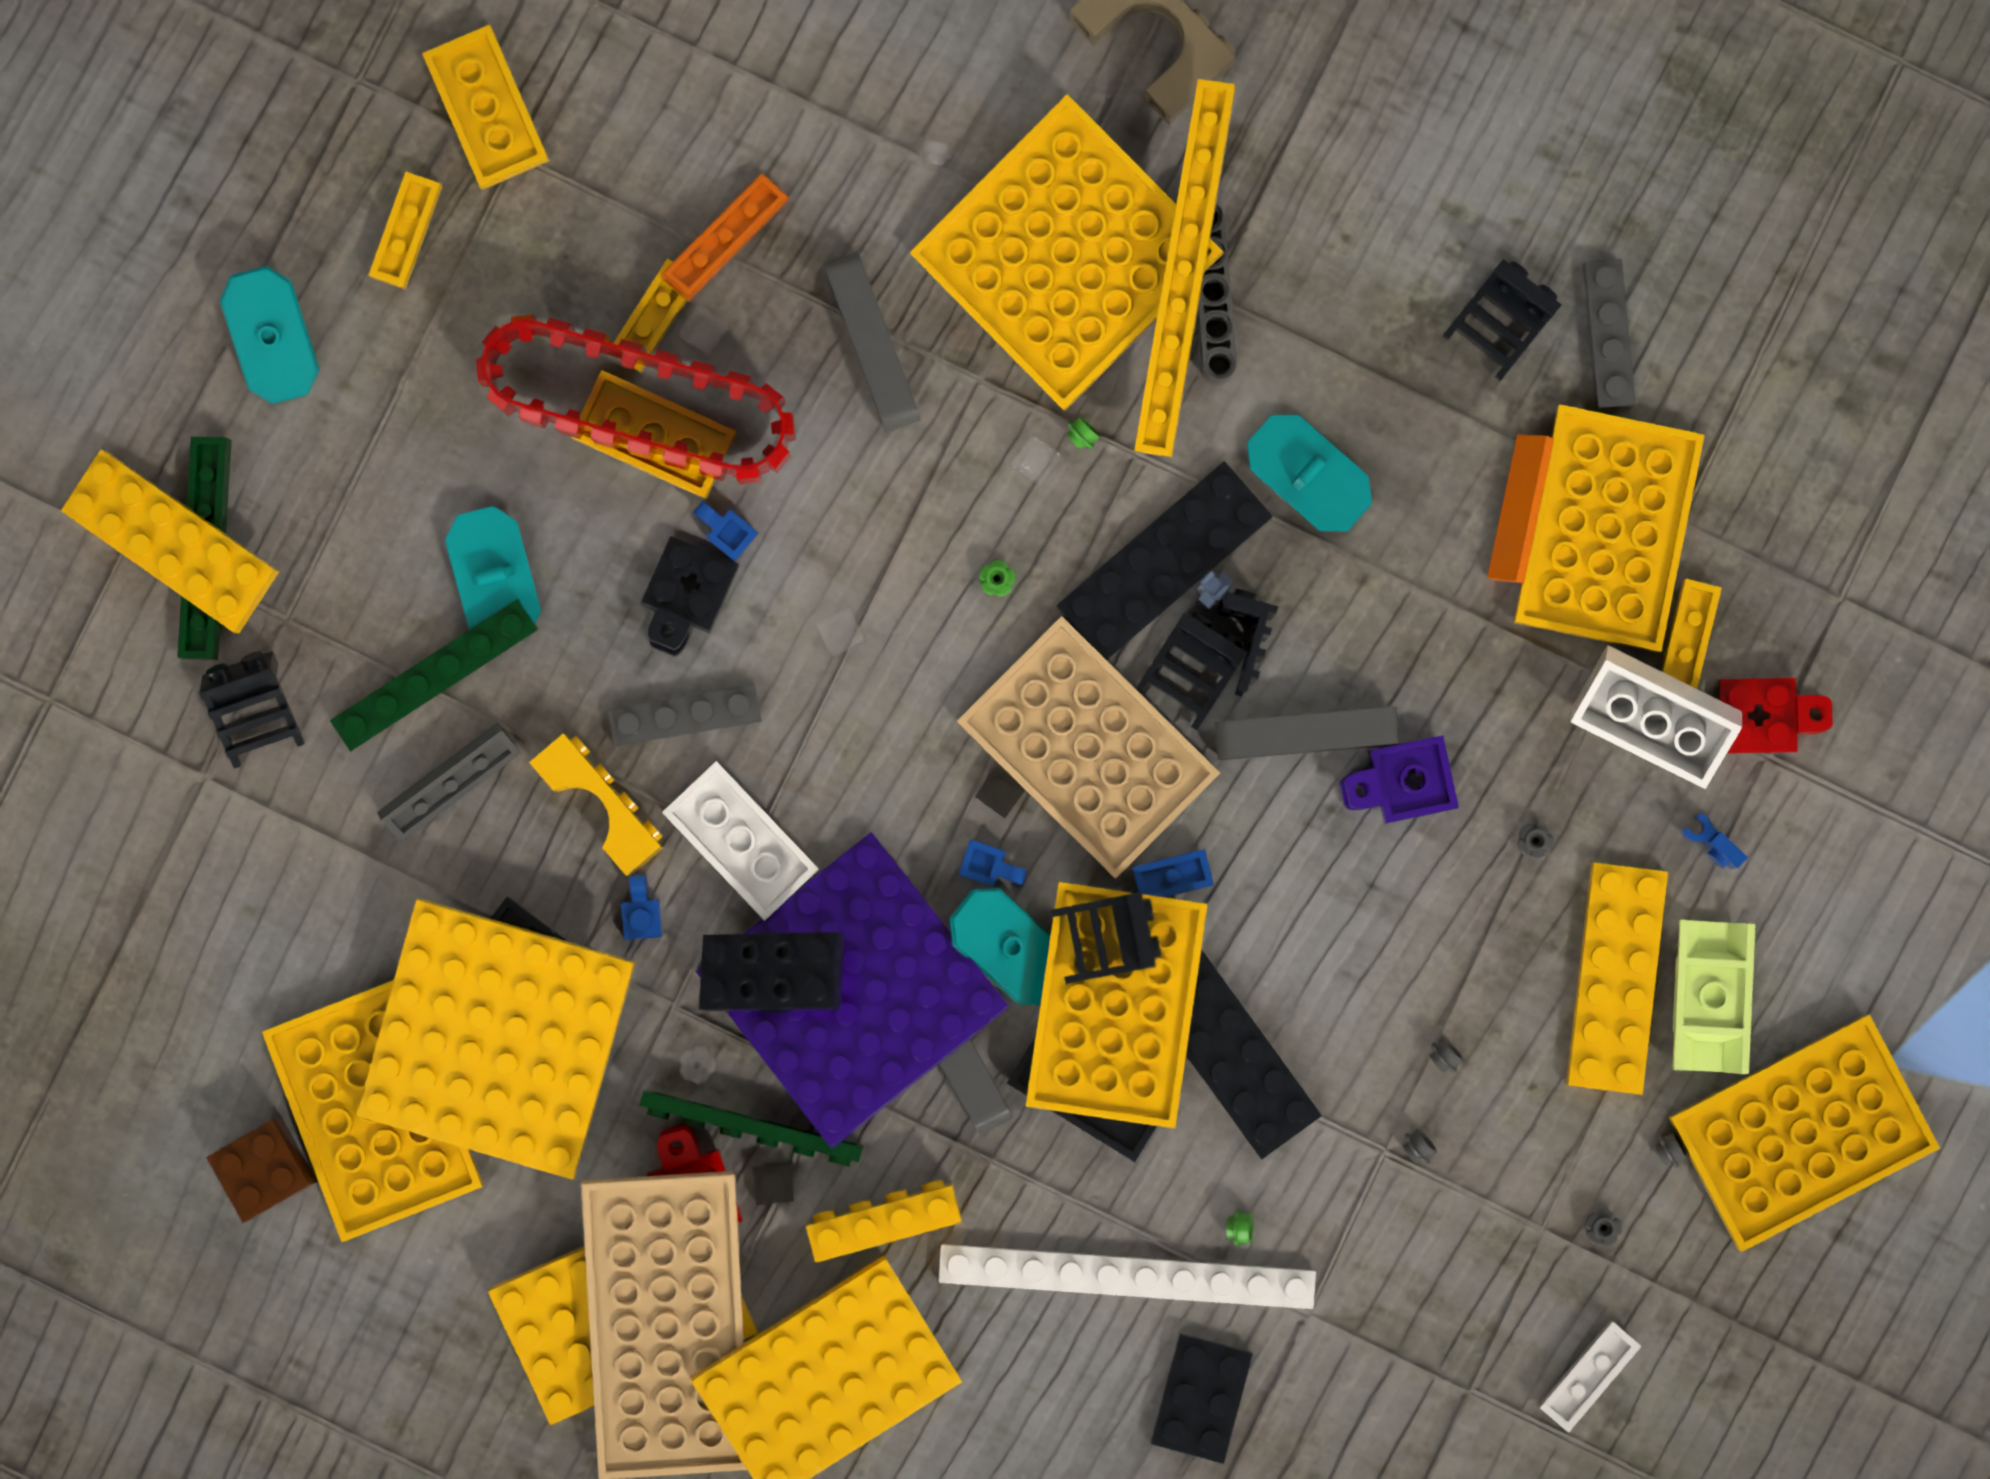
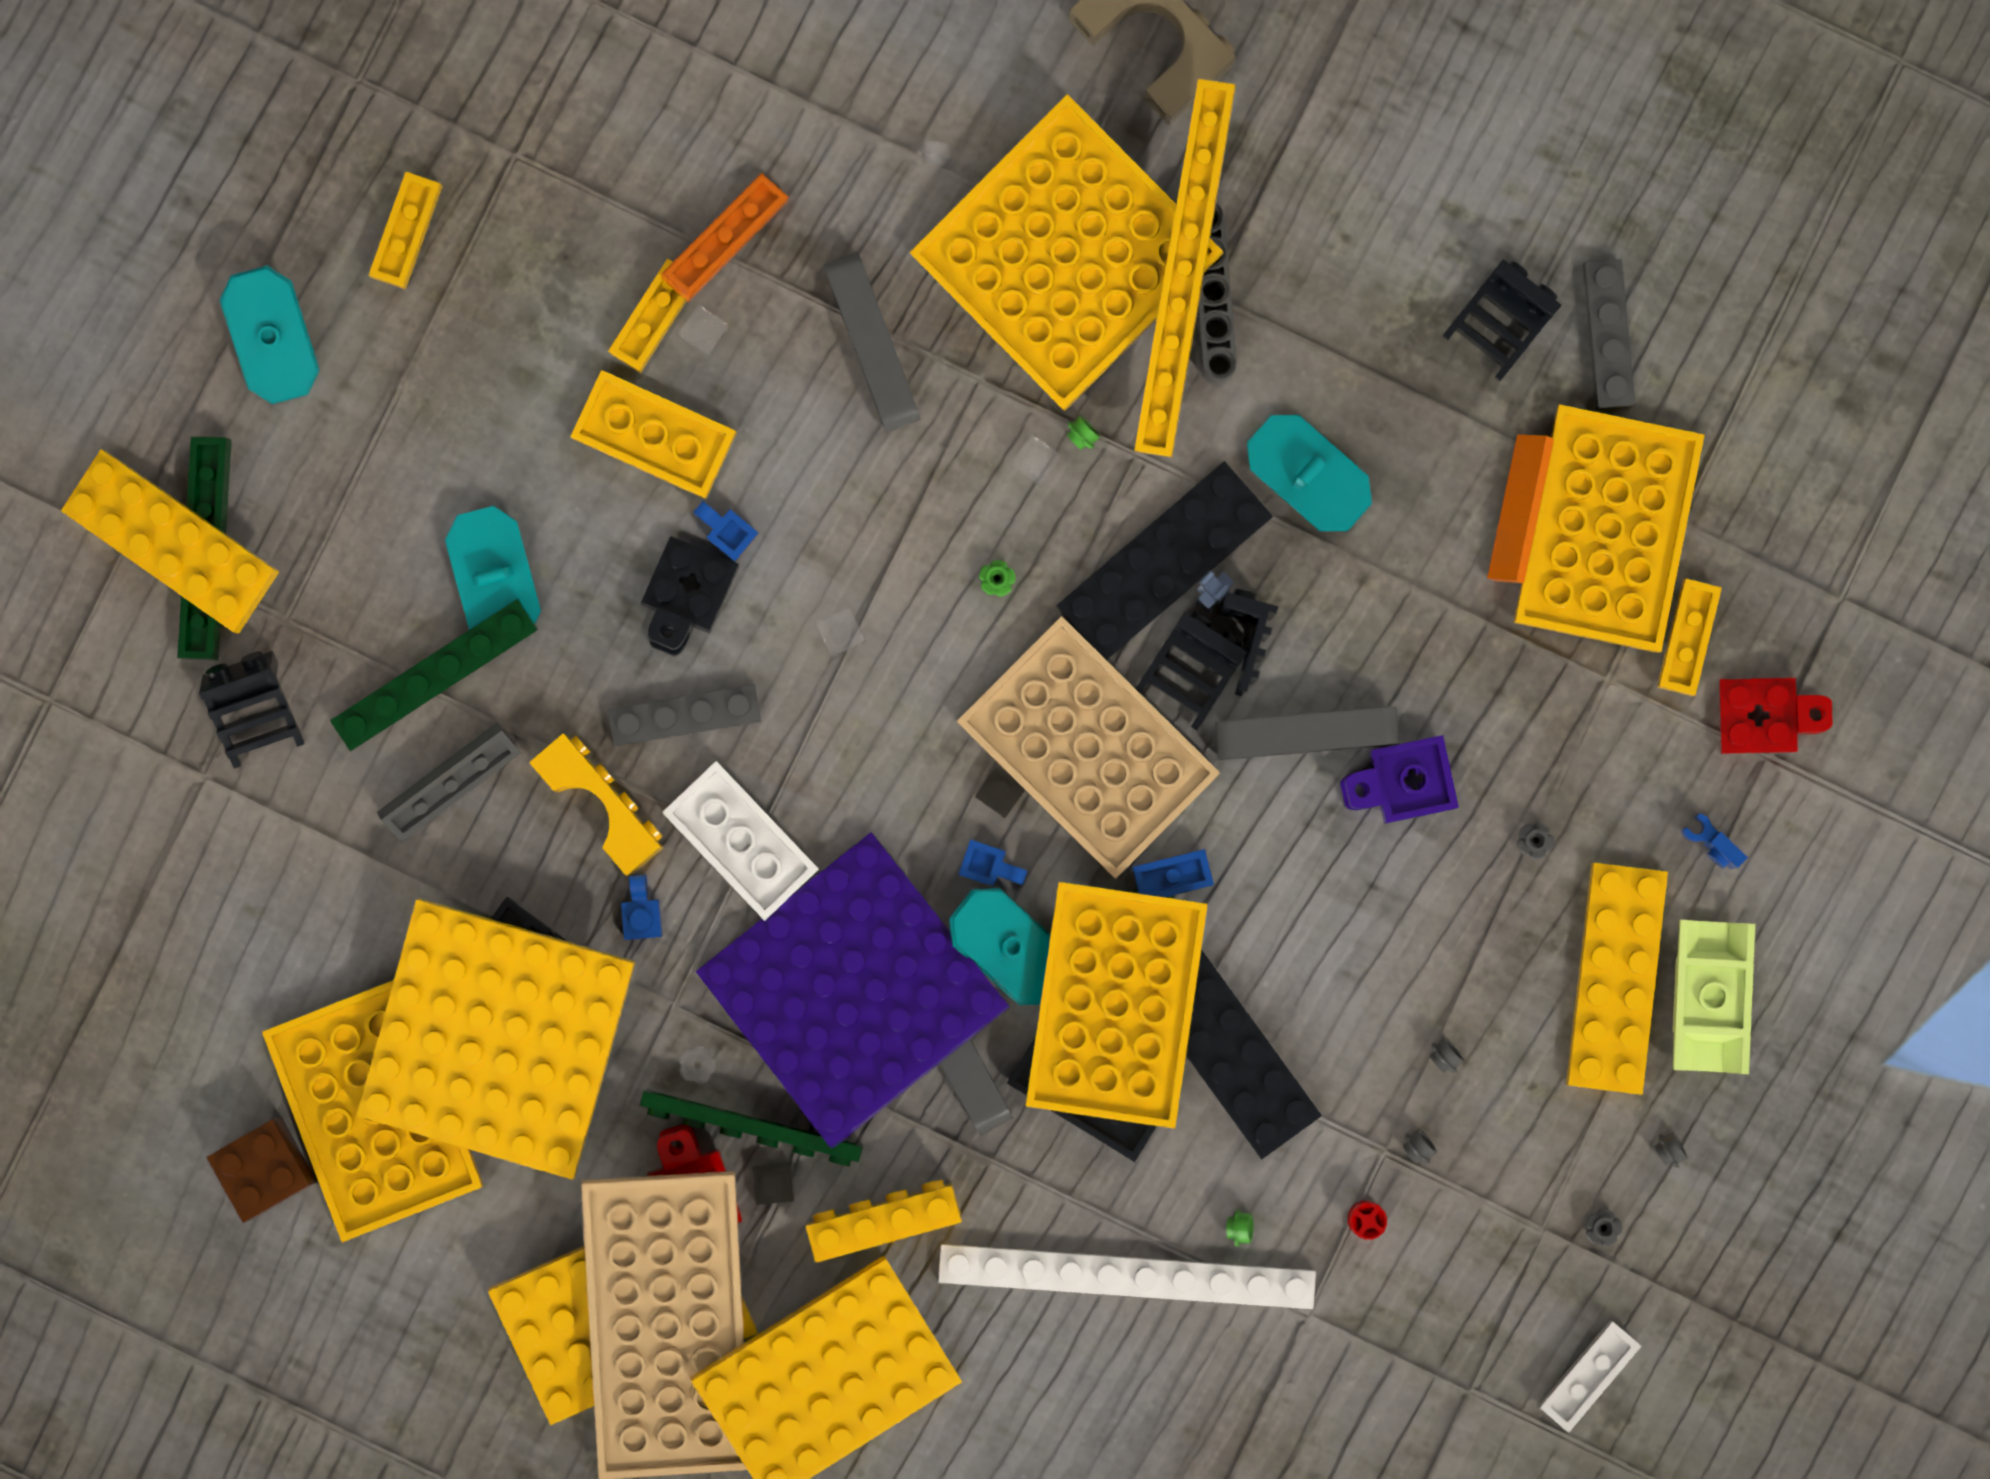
yellow plate [422,24,549,190] -> none
red piece [476,314,796,484] -> none
black plate [699,932,844,1013] -> none
black plate [1051,892,1162,984] -> none
black plate [1150,1332,1253,1464] -> none
white brick [1570,645,1742,789] -> none
yellow plate [1668,1014,1940,1252] -> none
none -> red wheel [1347,1200,1387,1240]

